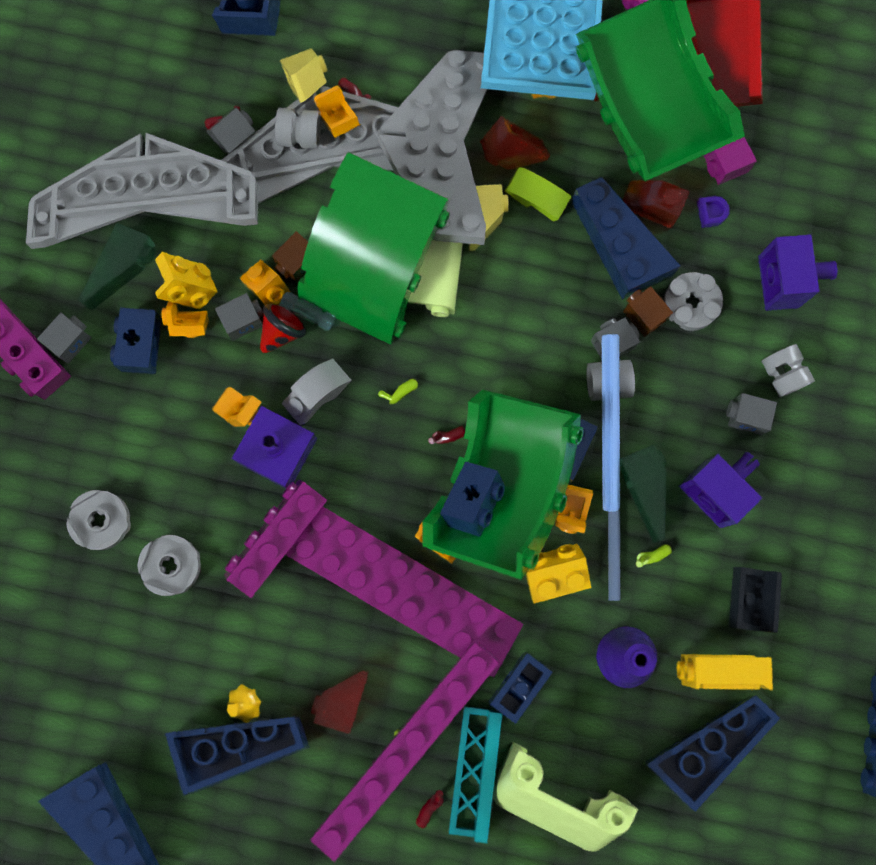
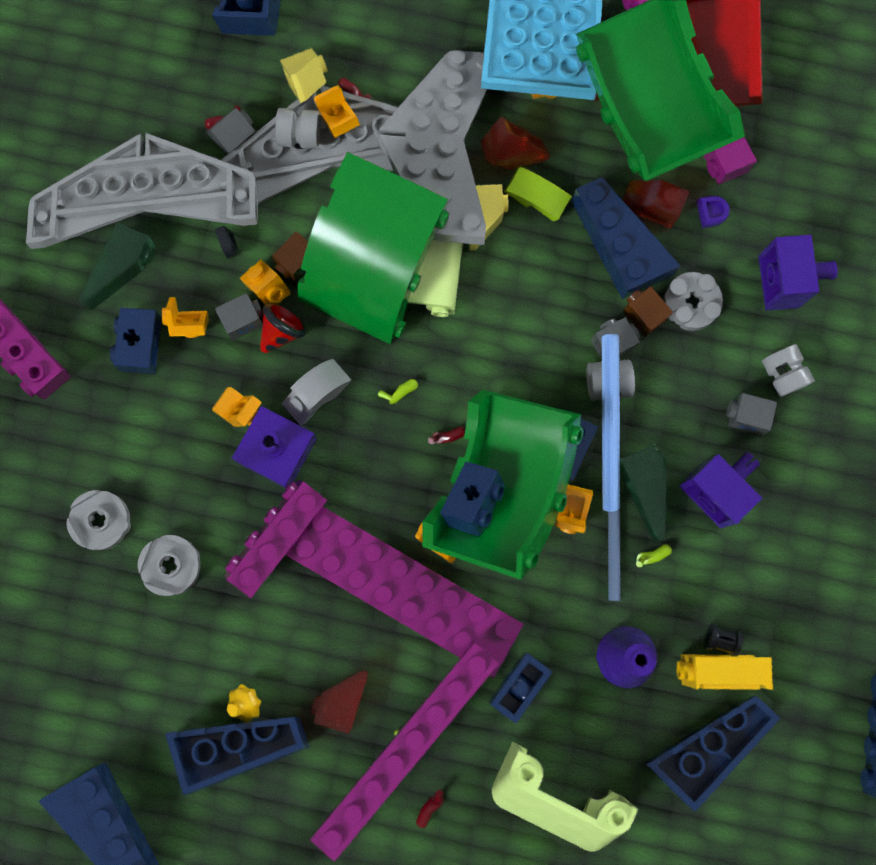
dark grey brick [37,313,91,364] -> none
yellow bracket [155,252,218,309] -> none
clear light blue axle [280,292,336,331] -> none
teal fence [449,706,502,843] -> none
yellow bracket [526,544,591,604] -> none
black bracket [729,567,782,633] -> none
none -> black tile [215,226,239,259]
none -> black bush [704,623,743,657]

